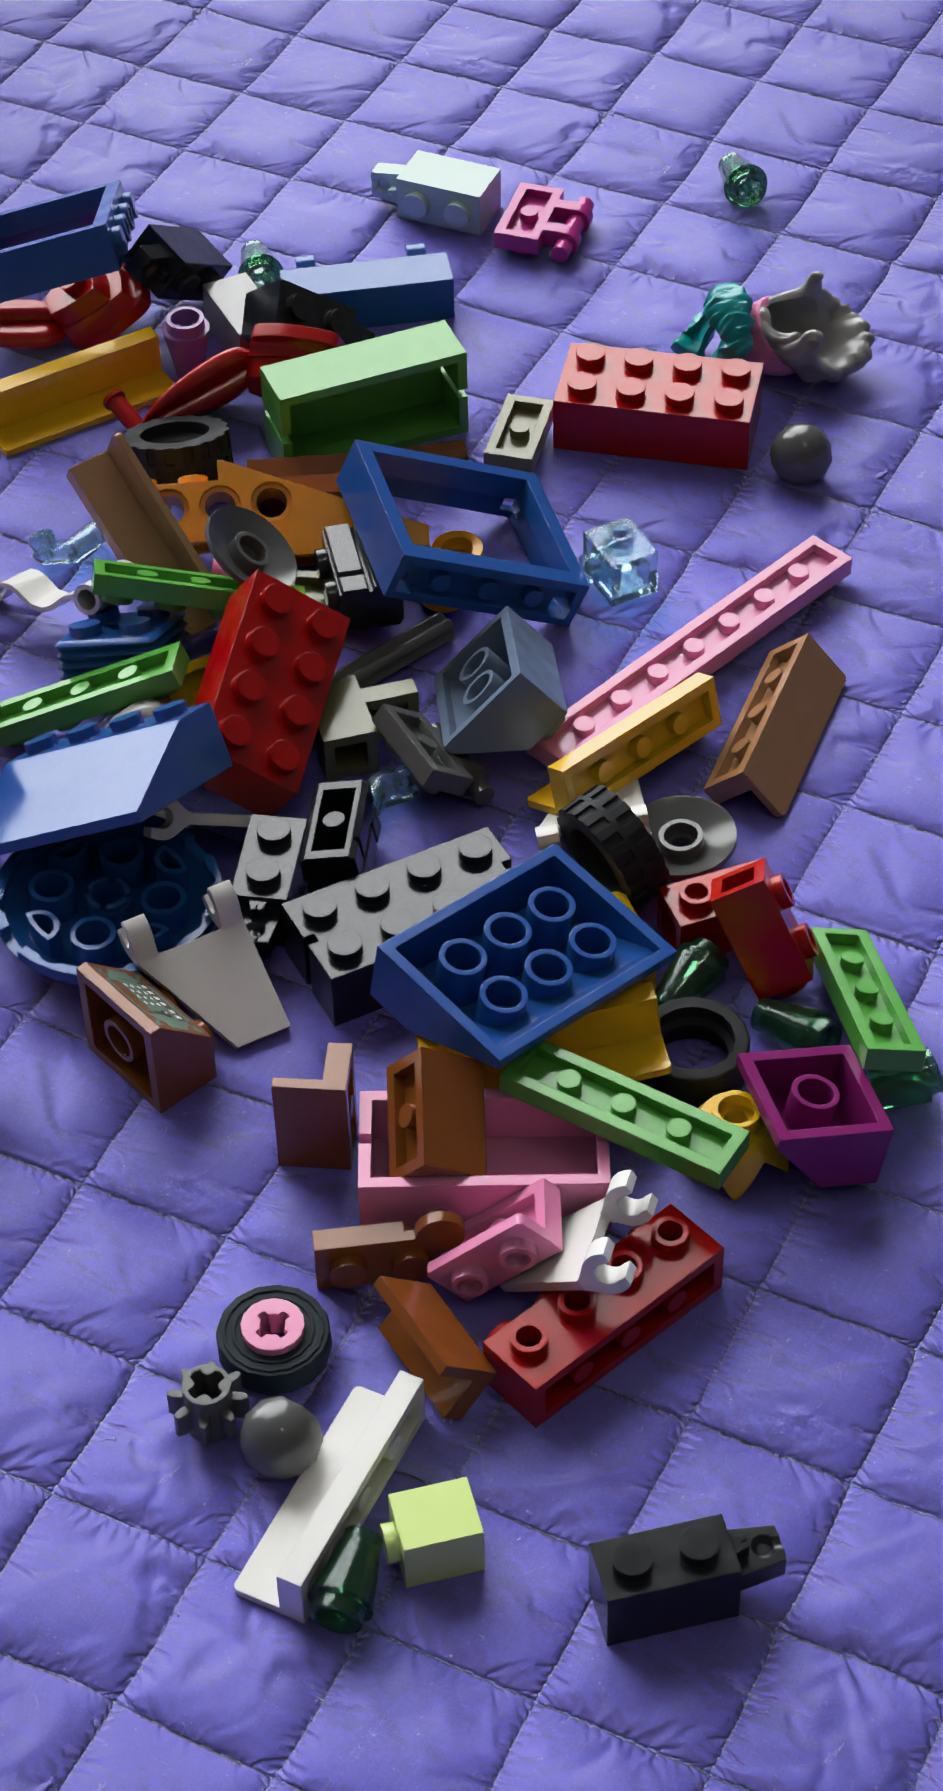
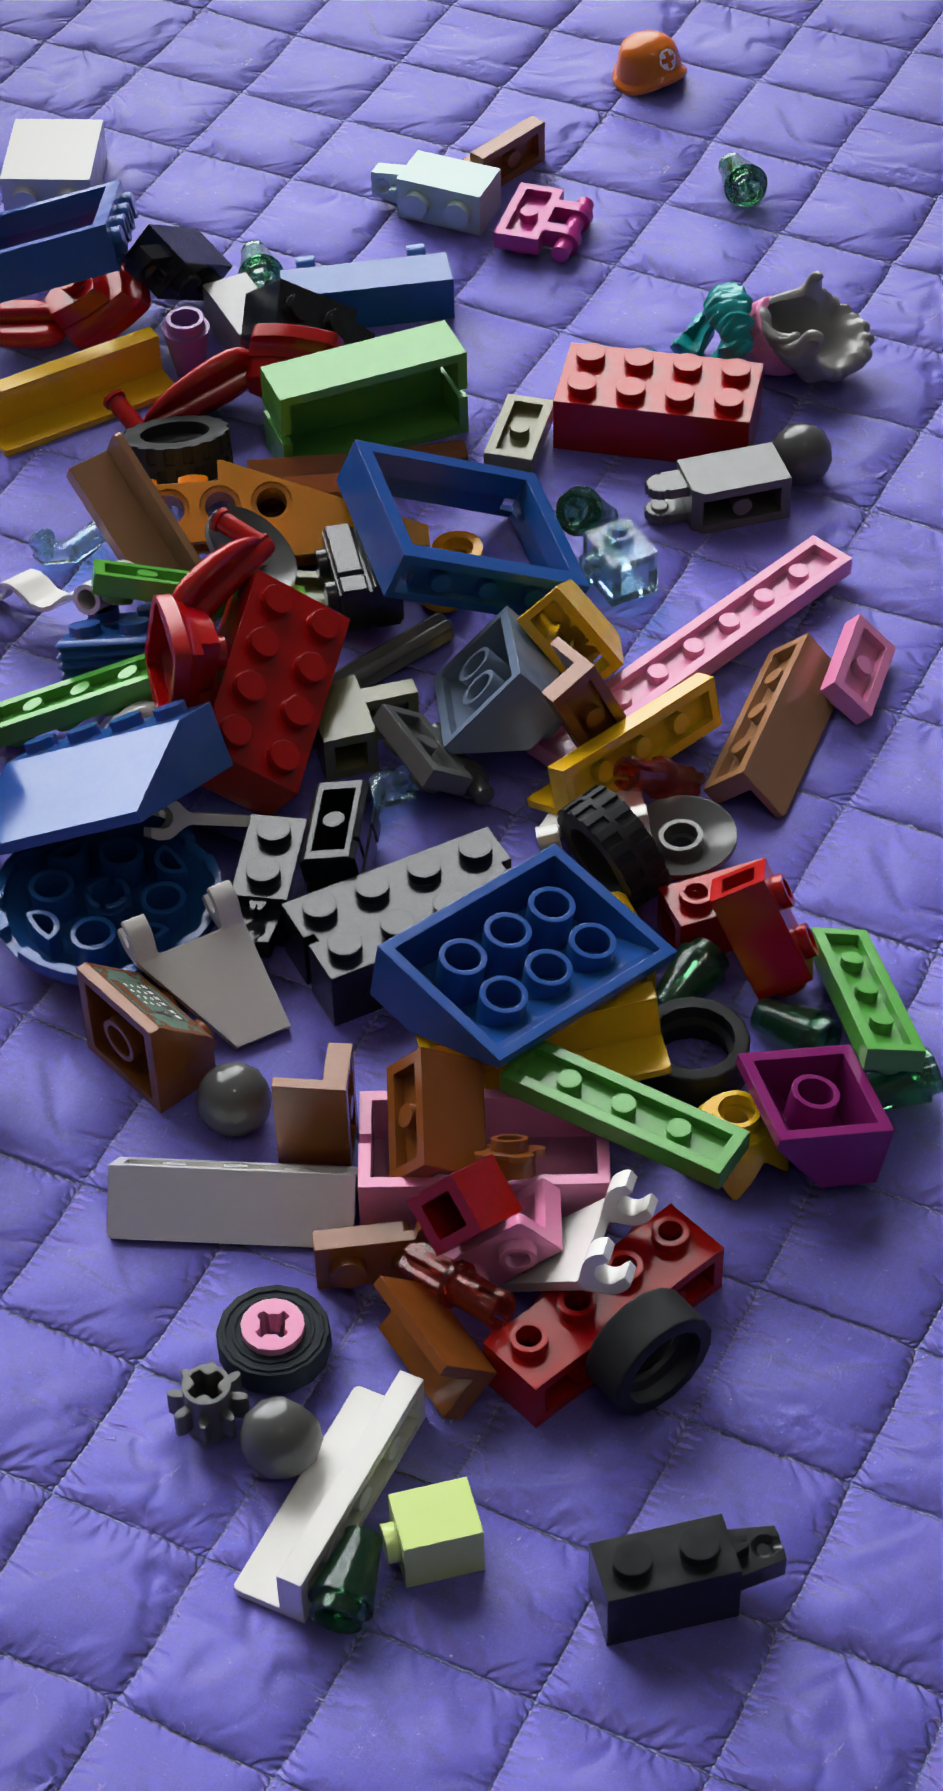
none -> white brick [0,119,107,211]
none -> white panel [107,1157,358,1248]
none -> red piece [145,507,275,709]
none -> dark grey piece [195,1062,272,1137]
none -> clear red axle [398,1242,516,1331]
none -> red brick [406,1154,523,1257]
none -> dark orange panel [462,115,545,186]
none -> dark orange plate [474,1134,546,1181]
none -> yellow torso [516,579,624,680]
none -> dark orange panel [541,637,626,748]
none -> cone [556,486,619,536]
none -> black tyre [586,1287,712,1415]
none -> orange helmet [612,30,687,96]
none -> clear red axle [613,755,706,800]
none -> dark grey hinge [644,442,792,534]
none -> bright pink plate [820,614,896,726]

